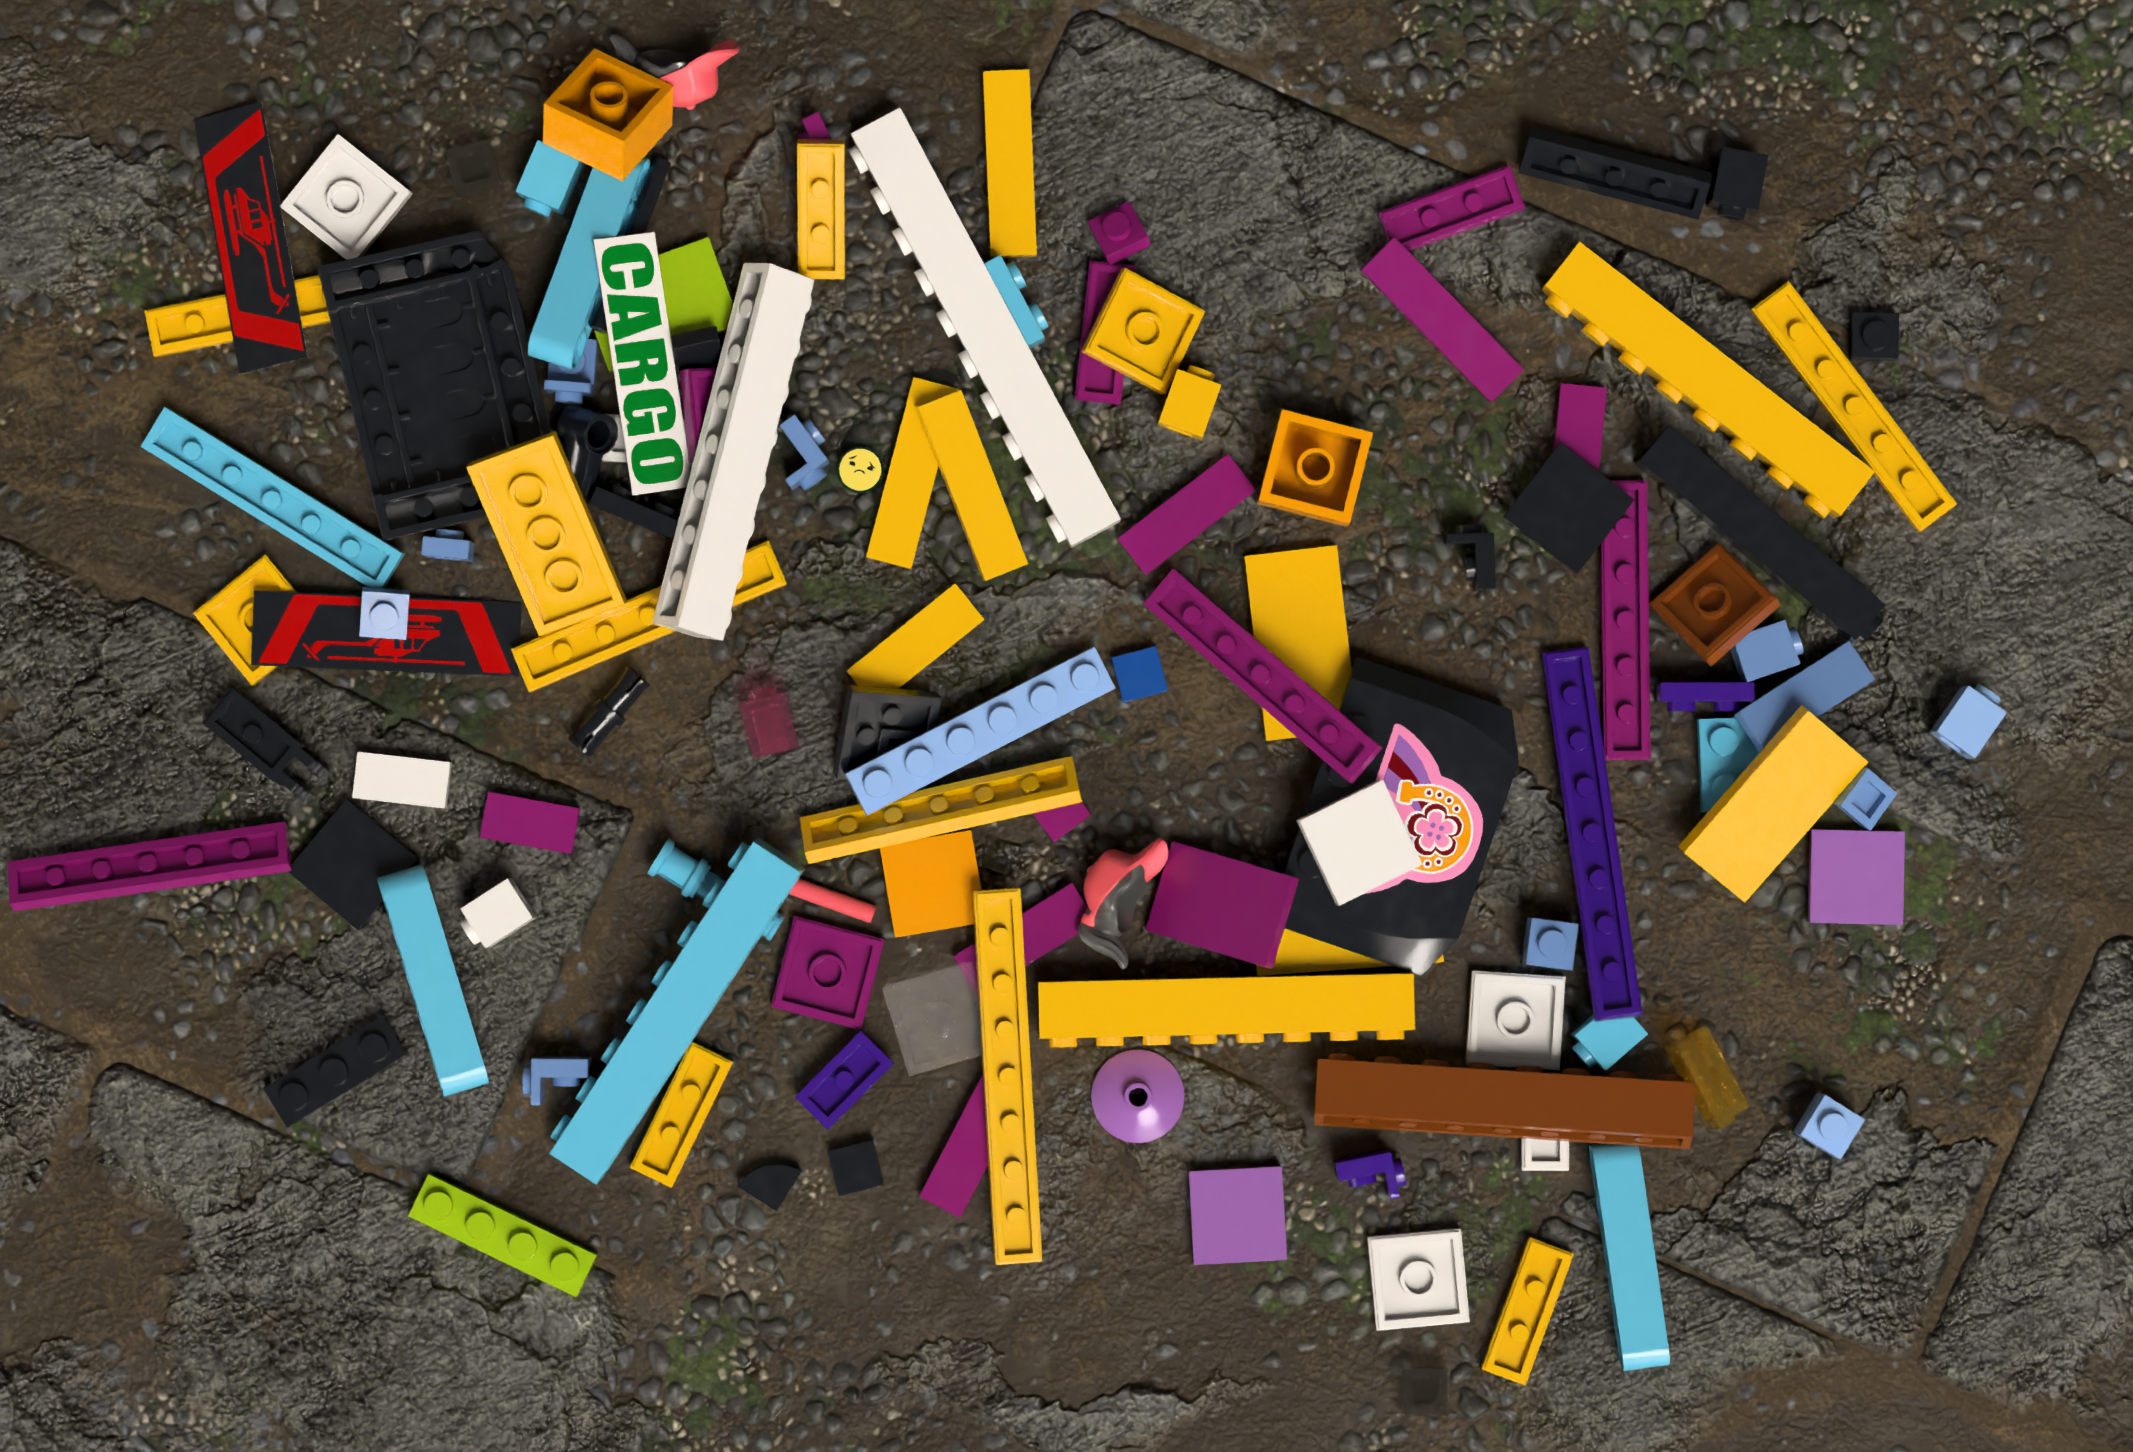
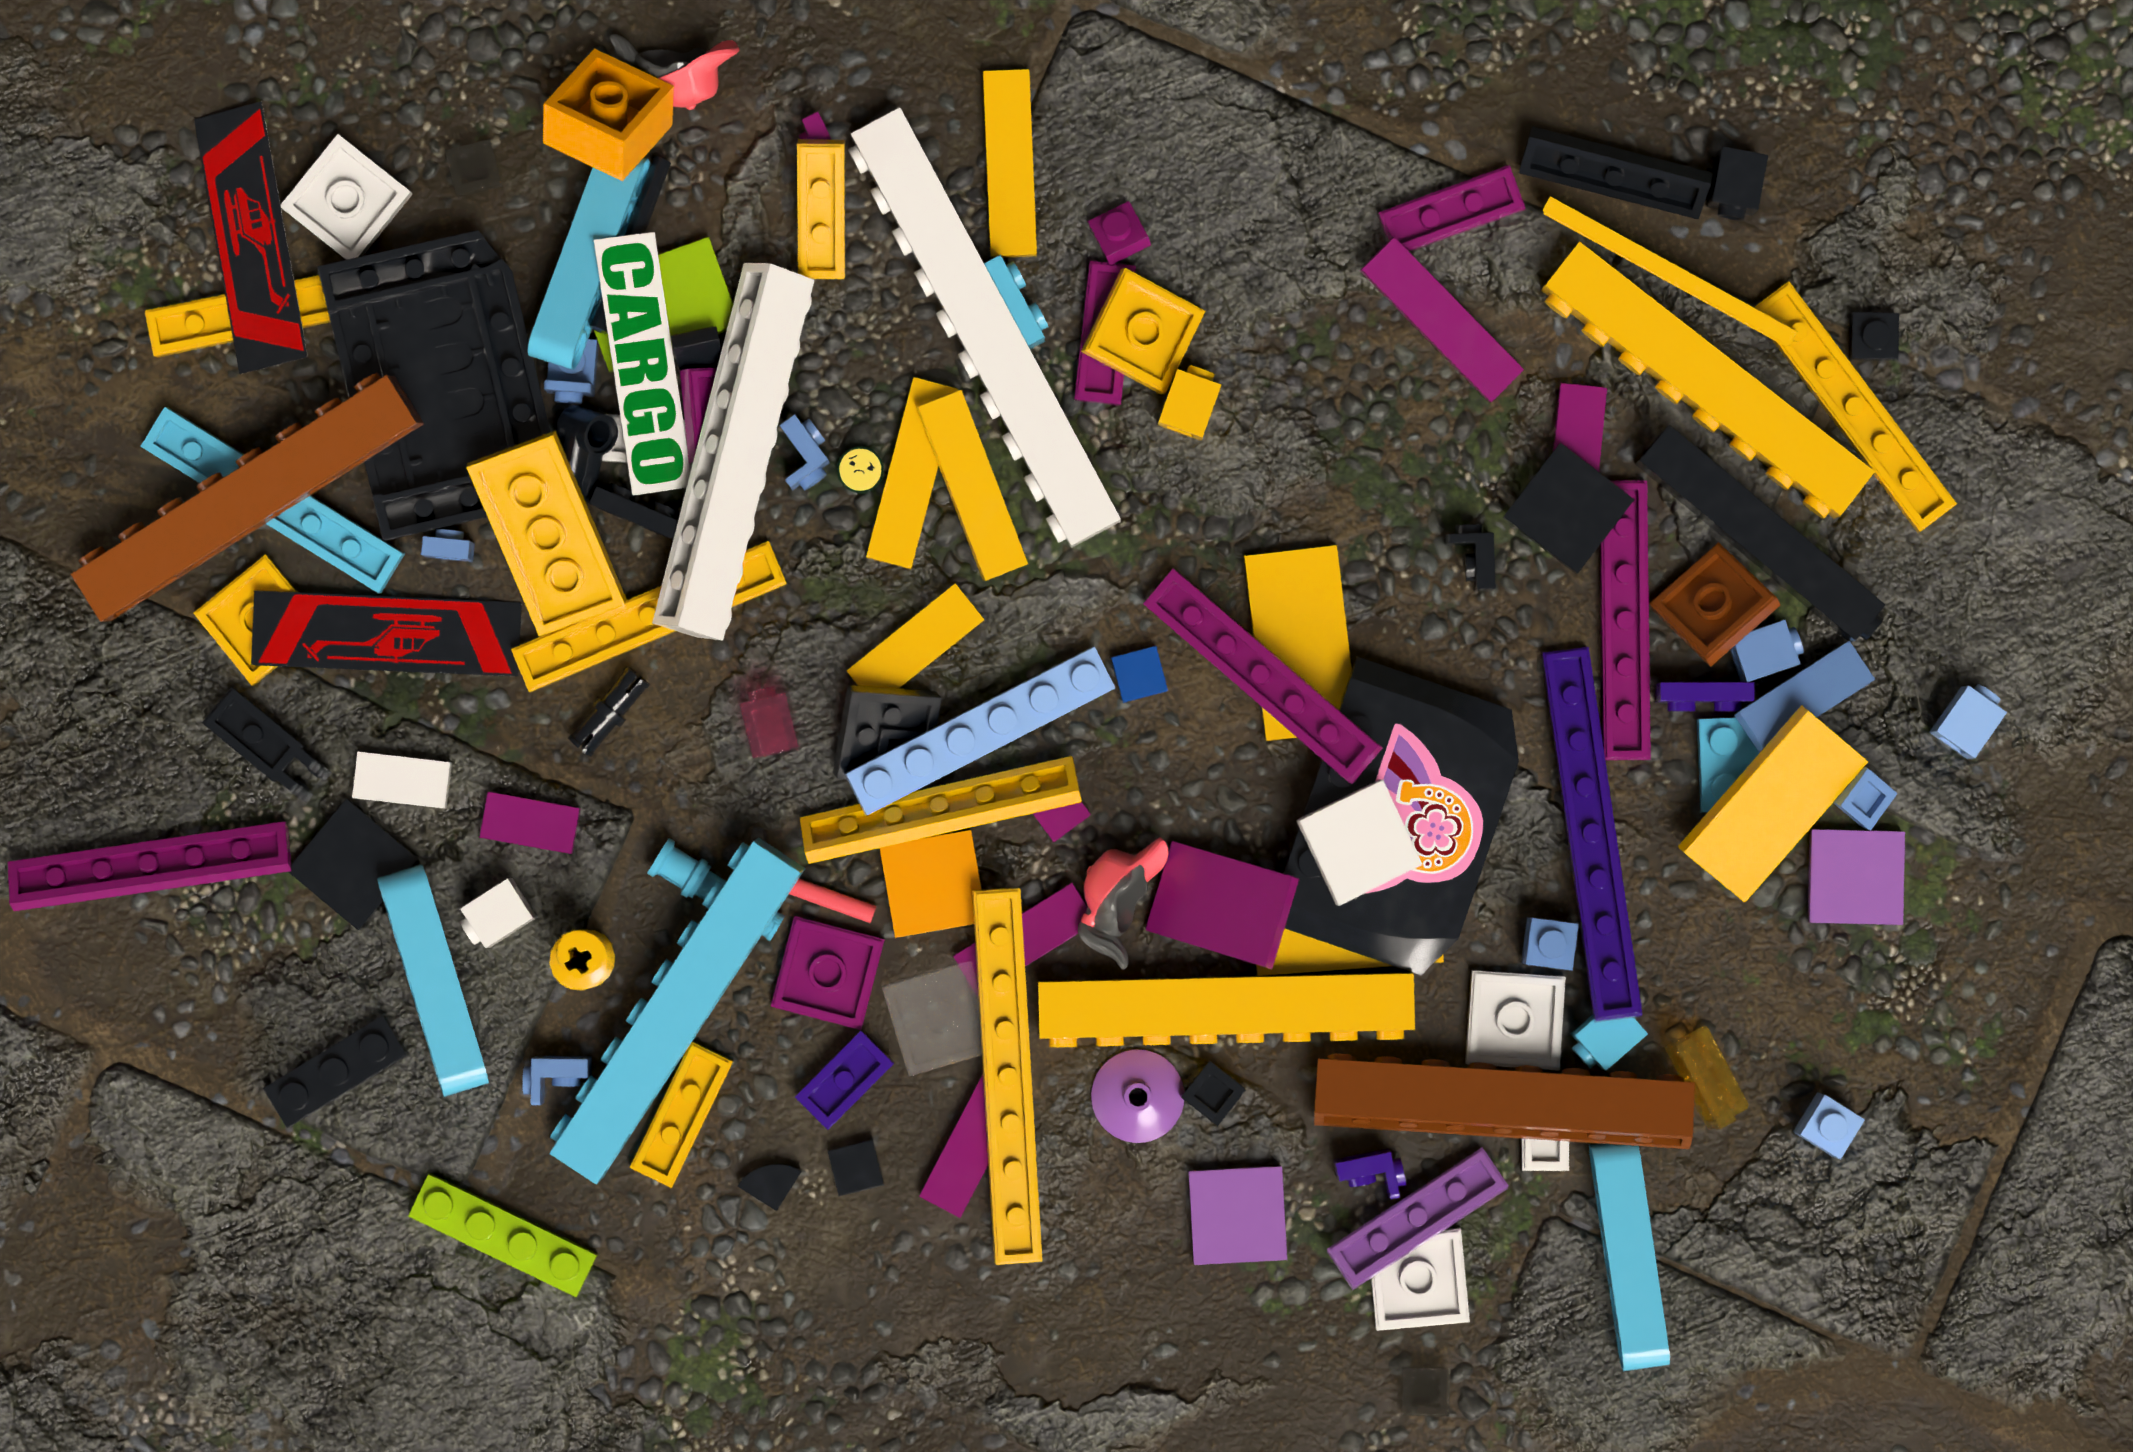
plate [359,587,410,640] -> none
medium azure brick [516,140,585,218] -> none
magenta tile [1117,454,1256,576] -> none
light orange brick [1257,409,1373,527] -> none
yellow tile [1480,1237,1574,1386] -> none
none -> dark orange brick [71,373,424,622]
none -> yellow piece [550,929,615,990]
none -> black plate [1181,1060,1246,1126]
none -> medium lavender tile [1327,1147,1509,1290]
none -> yellow tile [1542,196,1797,347]

